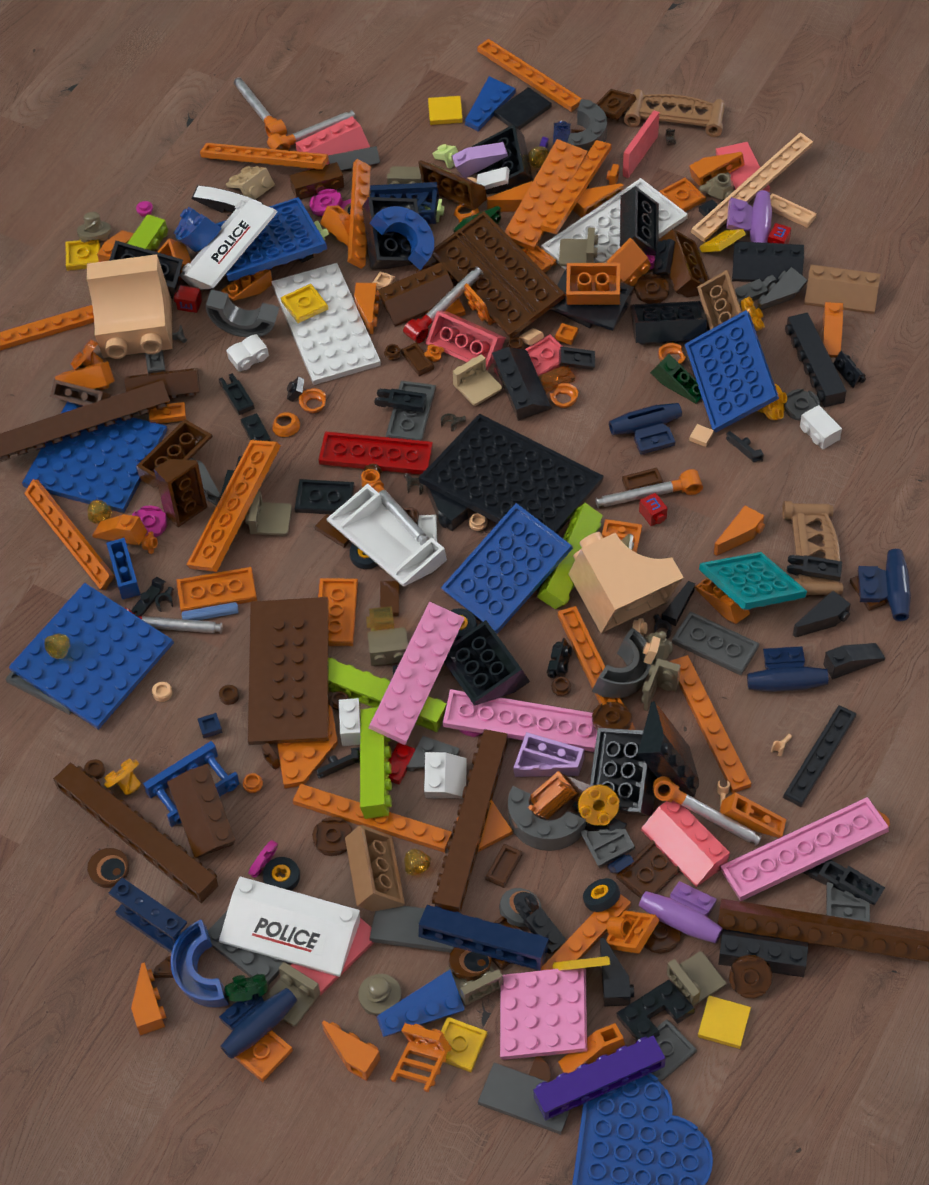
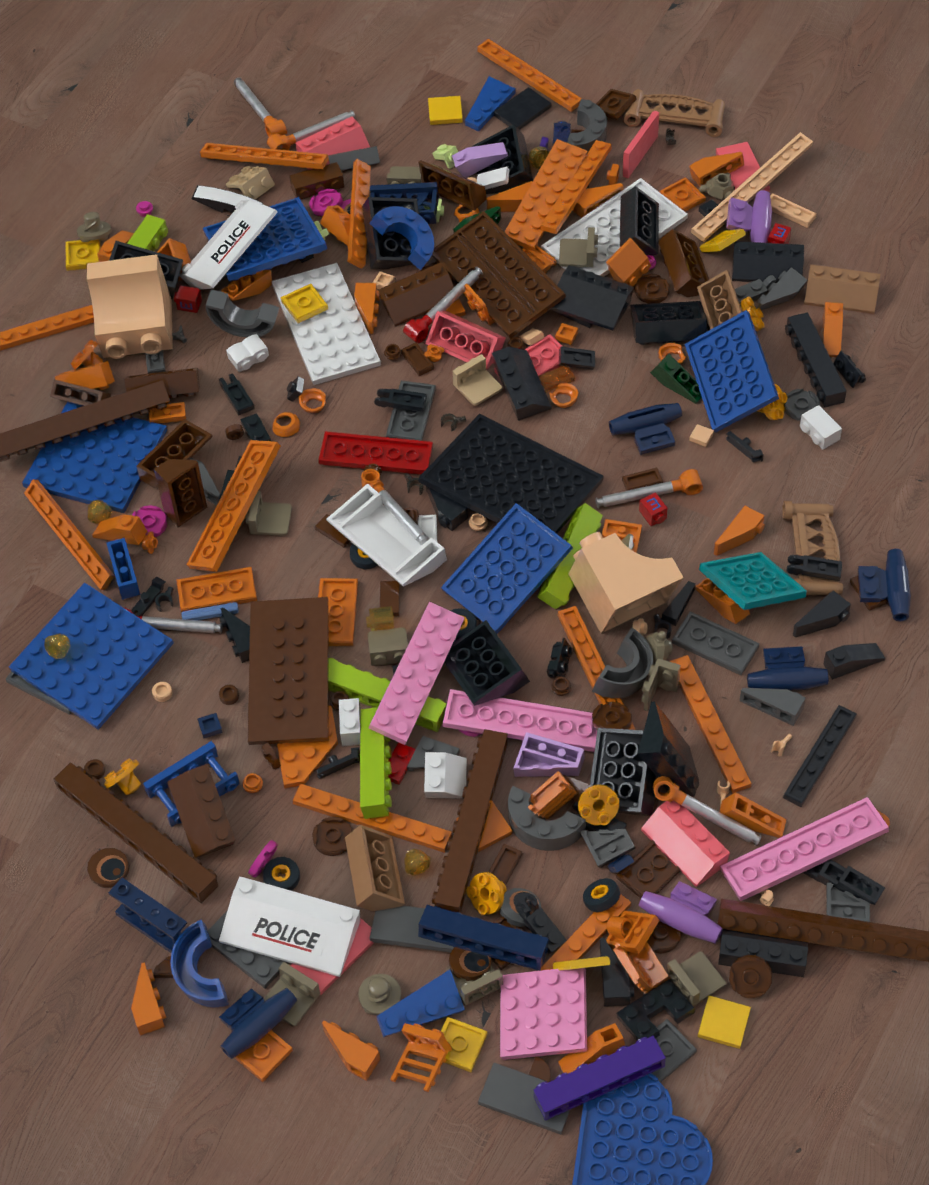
blue brick [174,207,222,252] -> none
dark green plate [224,974,268,1002] -> none
black tile [294,479,355,515] -> none
orange brick [566,263,620,305] -> none
light nougat plate [643,636,661,665] -> none
black plate [653,239,675,276] -> none
none -> black slope [219,608,250,663]
none -> reddish brown tile [225,424,244,440]
none -> light orange plate [466,872,507,915]
none -> orange plate [613,942,670,994]
none -> dark grey slope [740,688,806,726]
none -> light nougat hand [759,890,774,906]

